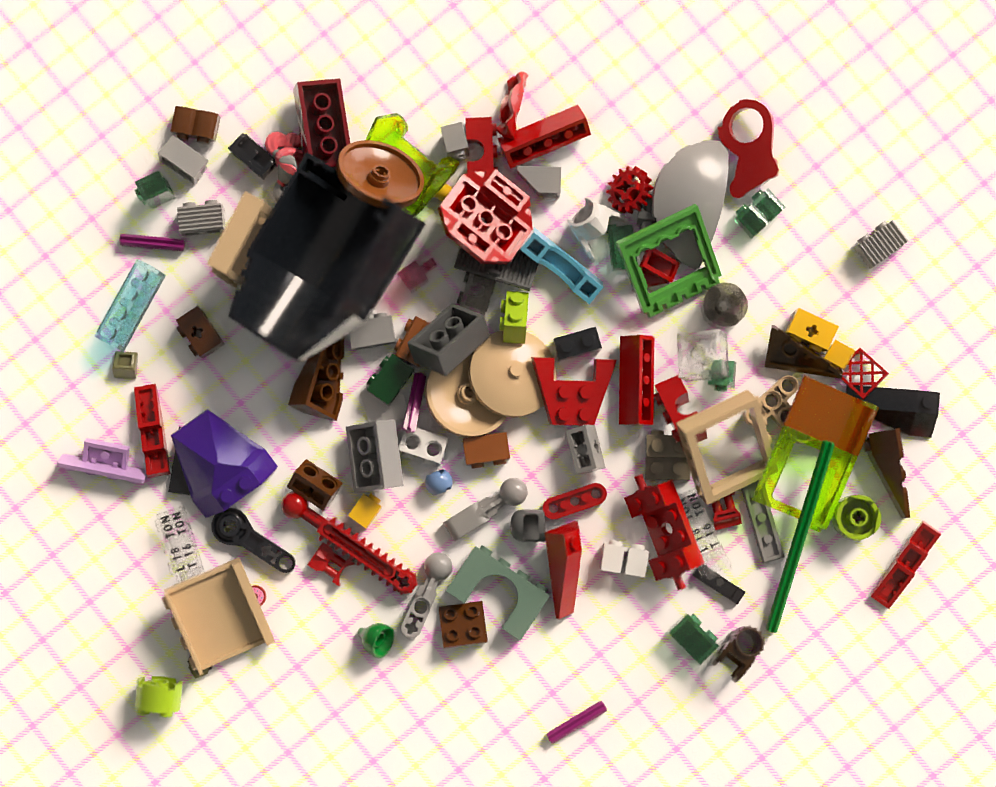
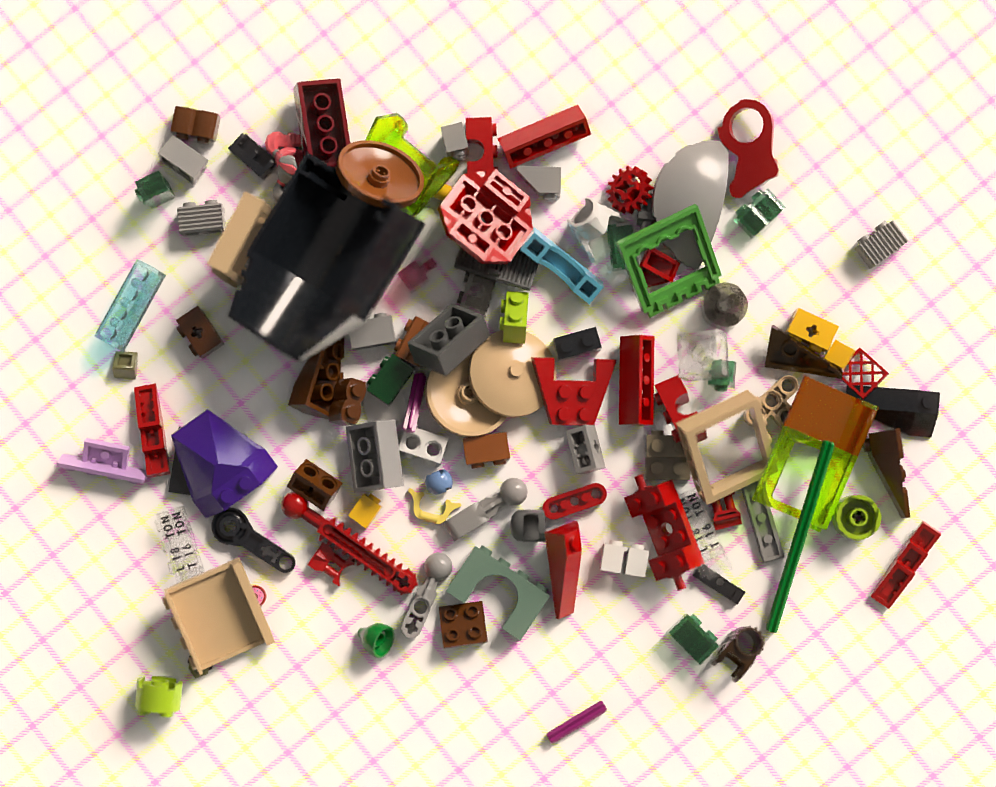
magenta axle [119,234,185,252] -> none
red piece [496,71,529,139] -> none
none -> reddish brown brick [329,378,366,426]
none -> light yellow helmet [408,488,462,524]

